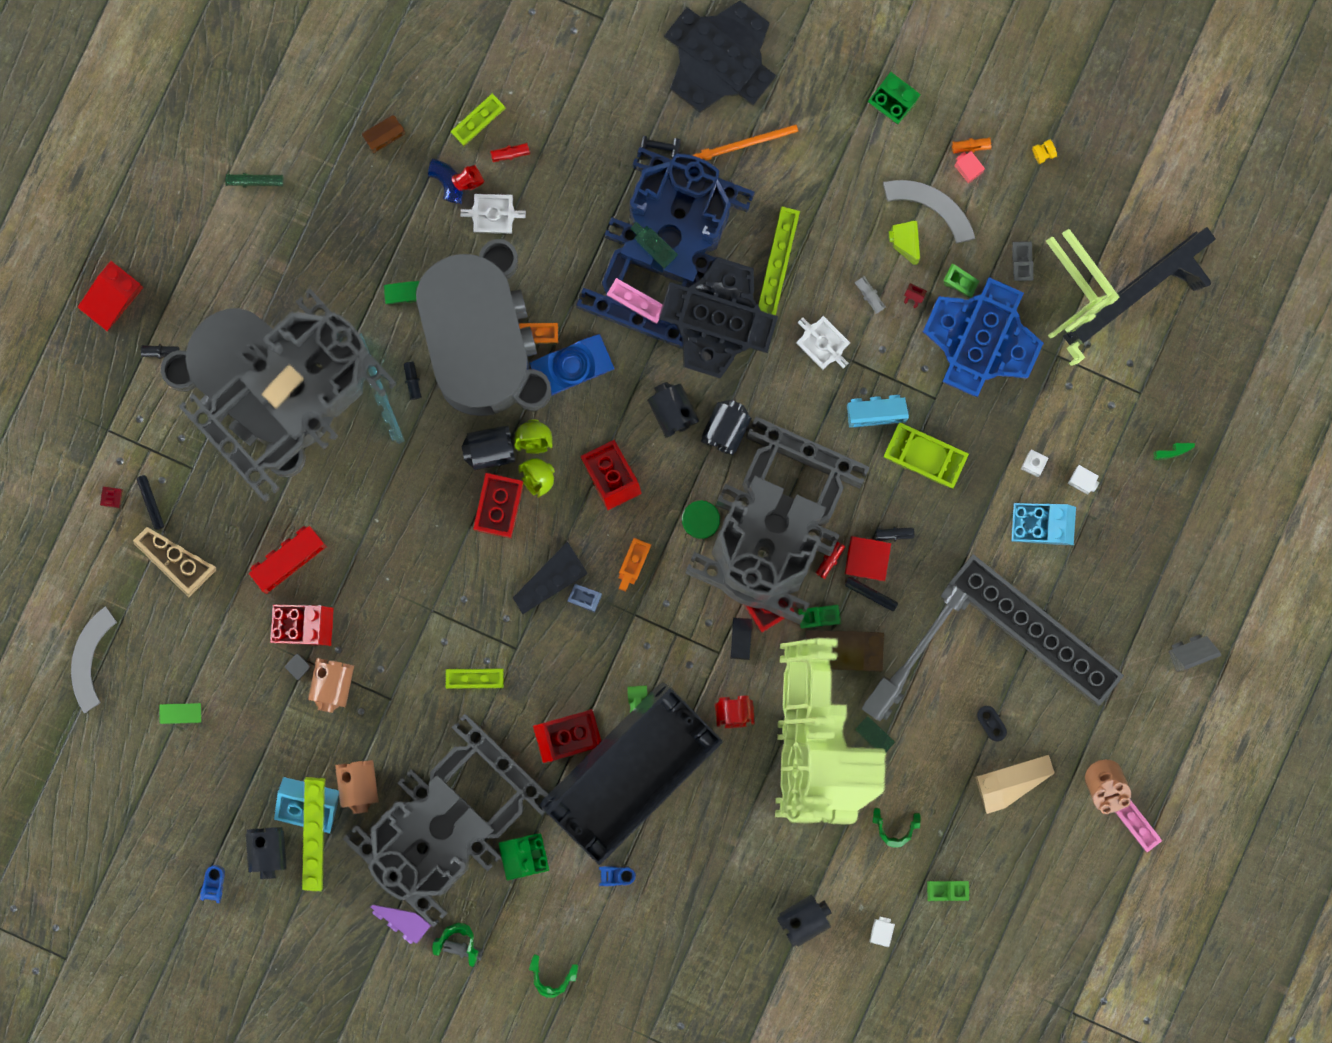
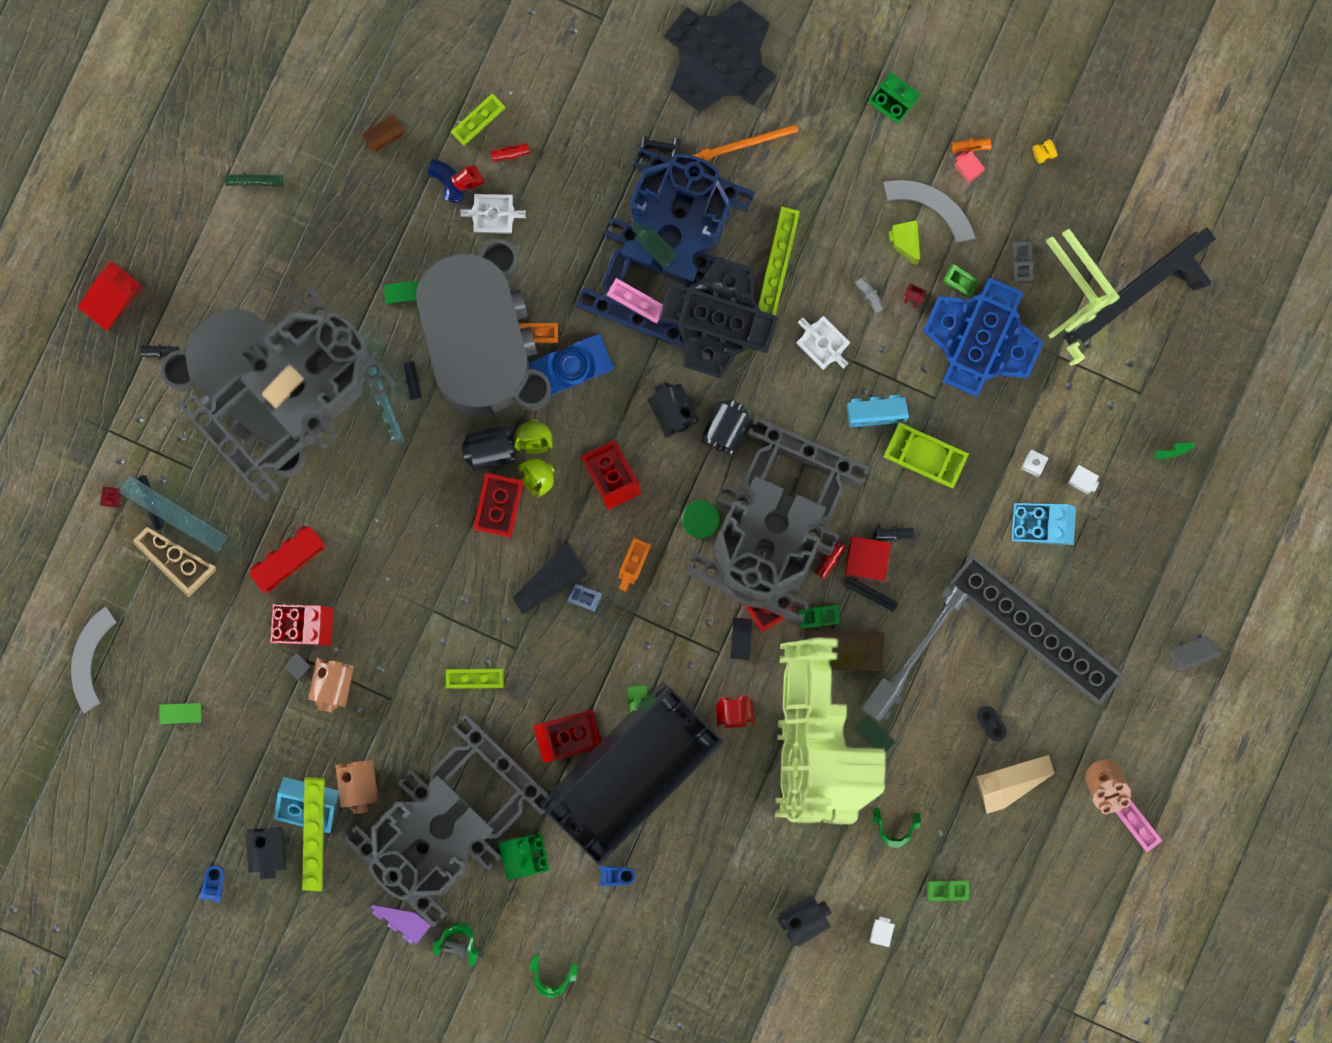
none -> clear light blue plate [119,475,228,553]

